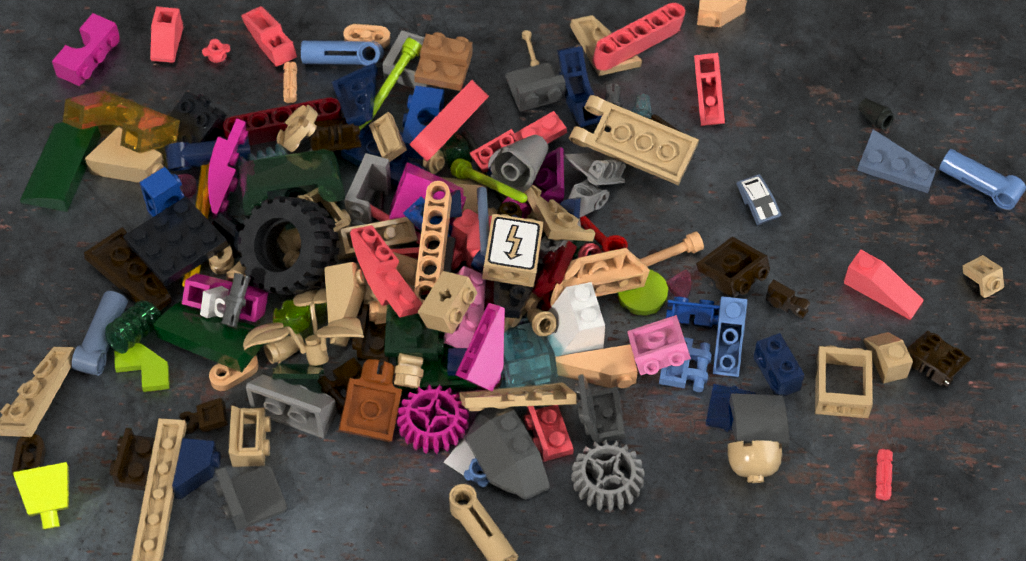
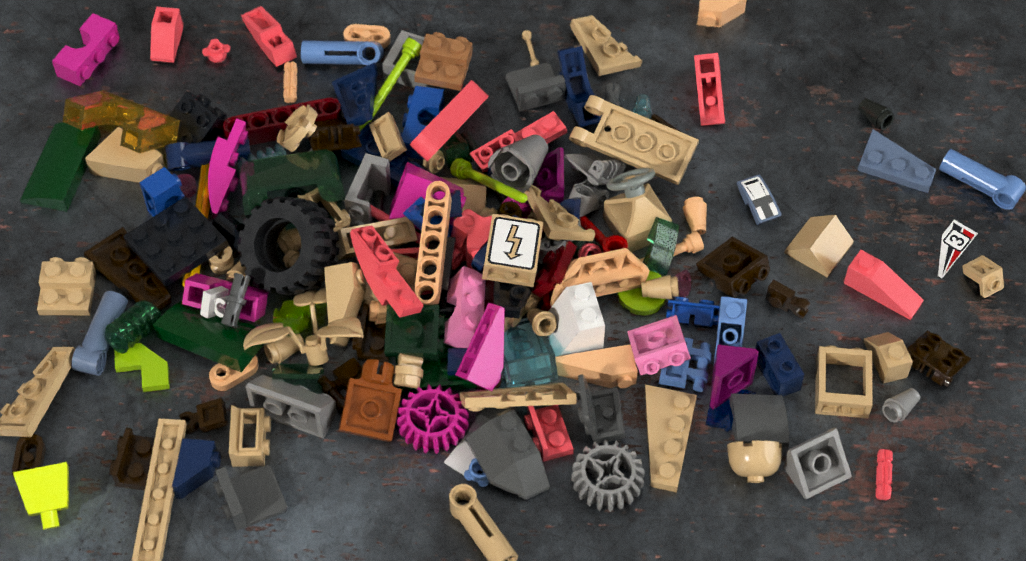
tan brick [418,271,477,334] -> none
sand blue bar [477,187,490,256] -> none
coral beam [592,3,685,70] -> none
none -> tan plate [37,257,96,316]
none -> tan piece [603,168,672,252]
none -> tan cone [641,274,679,300]
none -> clear green slope [643,217,679,275]
none -> tan wing [645,384,697,492]
none -> light nougat cone [682,197,707,235]
none -> magenta slope [710,345,759,409]
none -> light grey slope [783,428,852,499]
none -> tan slope [784,215,854,278]
none -> light grey cone [882,388,920,423]
none -> sticker [938,219,978,278]

